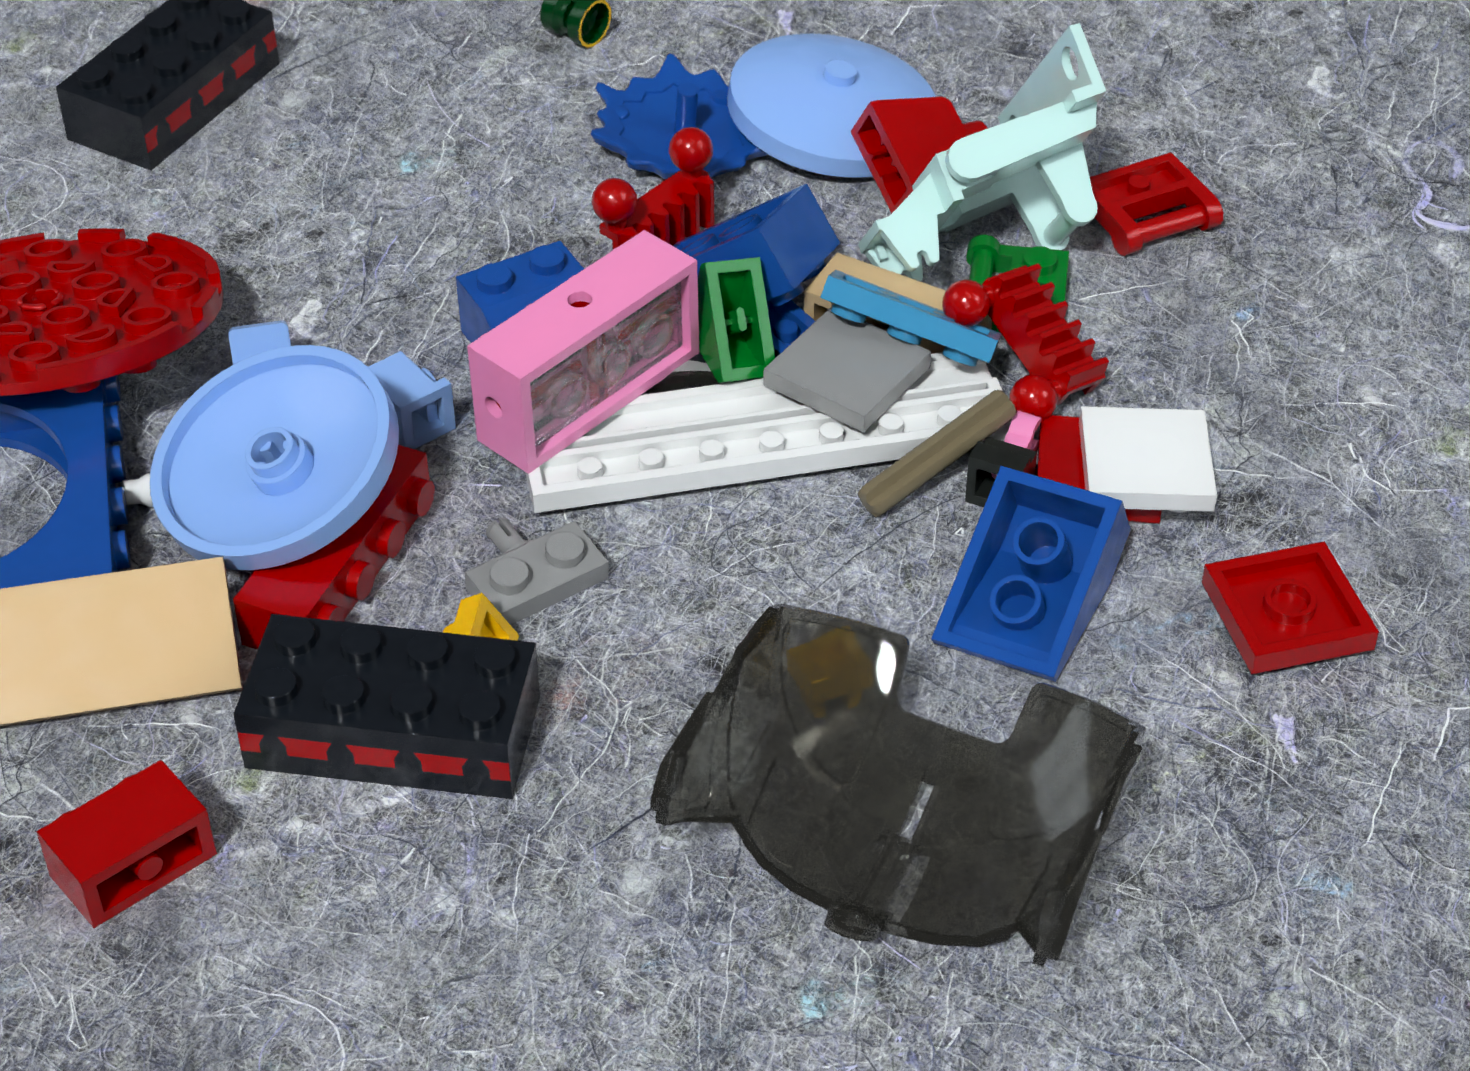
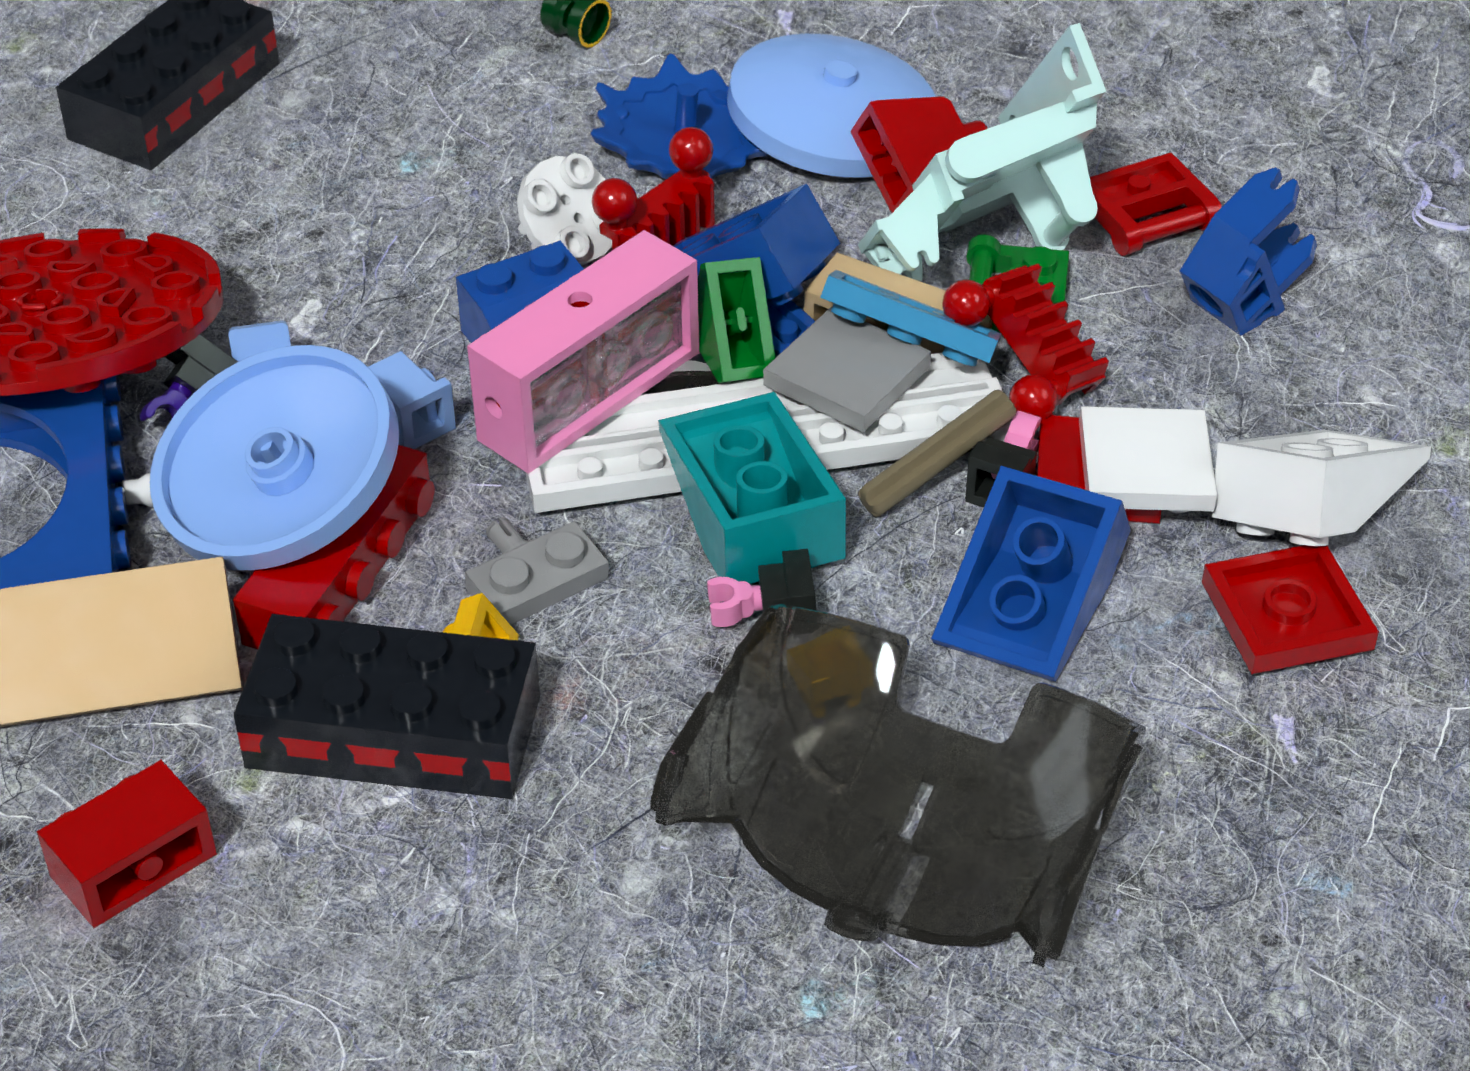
none -> pearl dark grey piece [140,335,238,421]
none -> white plate [517,153,612,266]
none -> teal slope [658,392,846,584]
none -> piece [707,548,818,639]
none -> blue piece [1180,167,1317,336]
none -> white slope [1212,429,1431,546]

